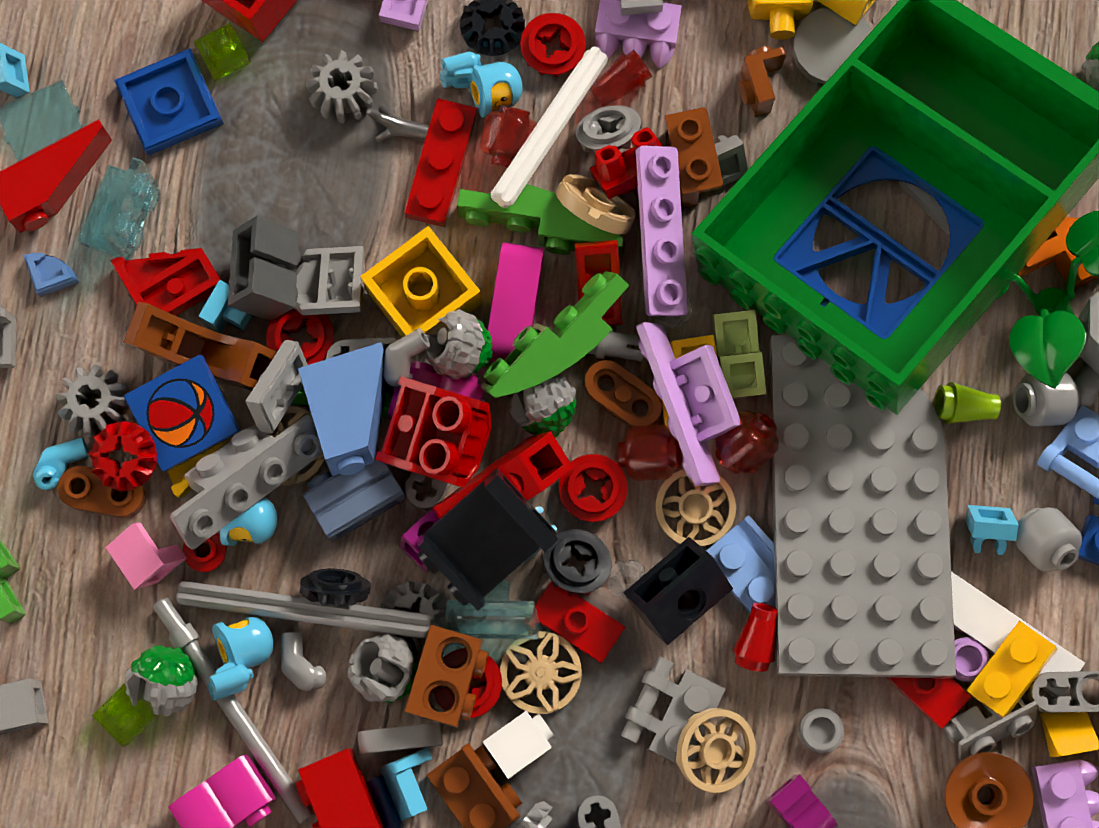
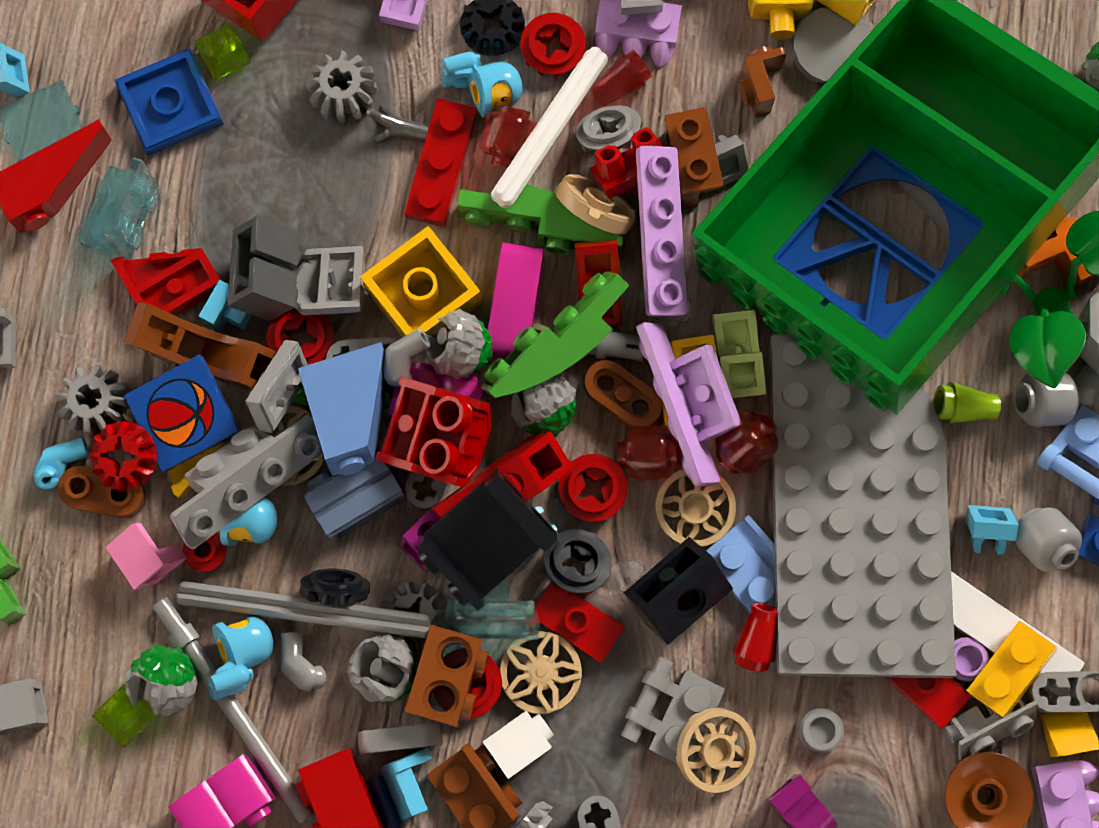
medium blue tile [23,253,80,297] -> none

